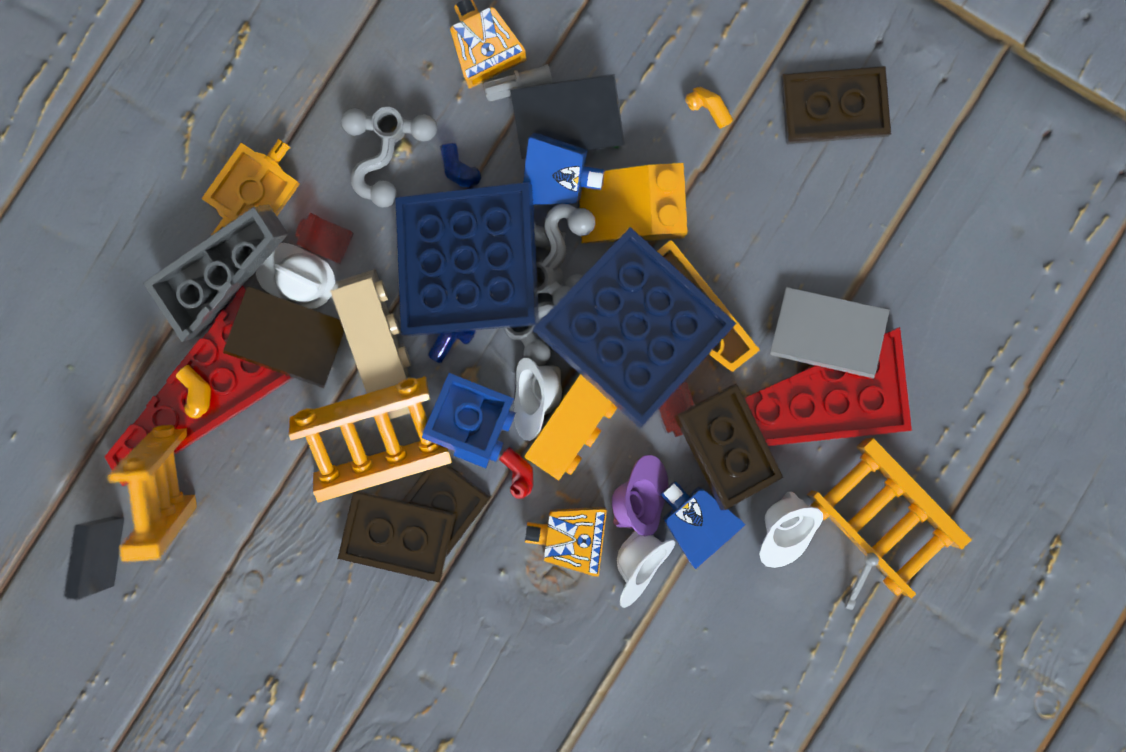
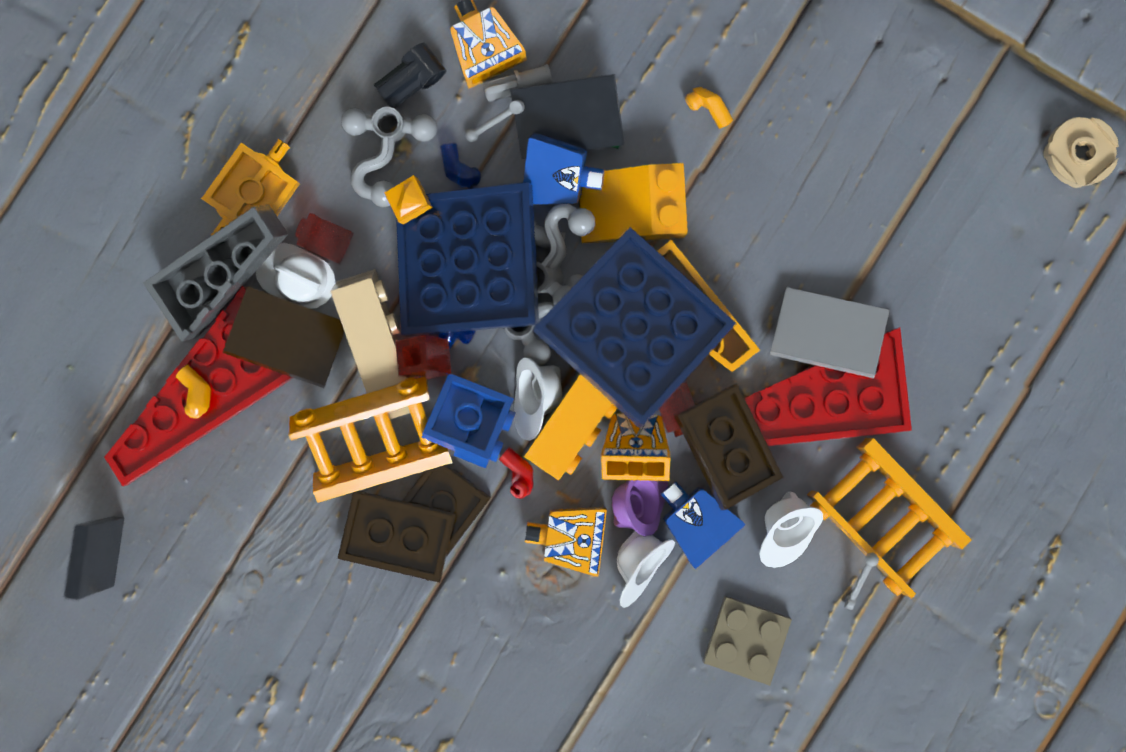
light orange fence [109,425,197,561] -> none
dark brown tile [781,66,891,144] -> none
none -> black piece [373,42,447,108]
none -> light orange tile [384,175,433,225]
none -> clear red brick [395,335,452,379]
none -> light grey hinge [465,99,525,142]
none -> light orange torso [601,414,670,481]
none -> dark tan plate [703,595,792,686]
none -> tan plate [1043,117,1119,188]

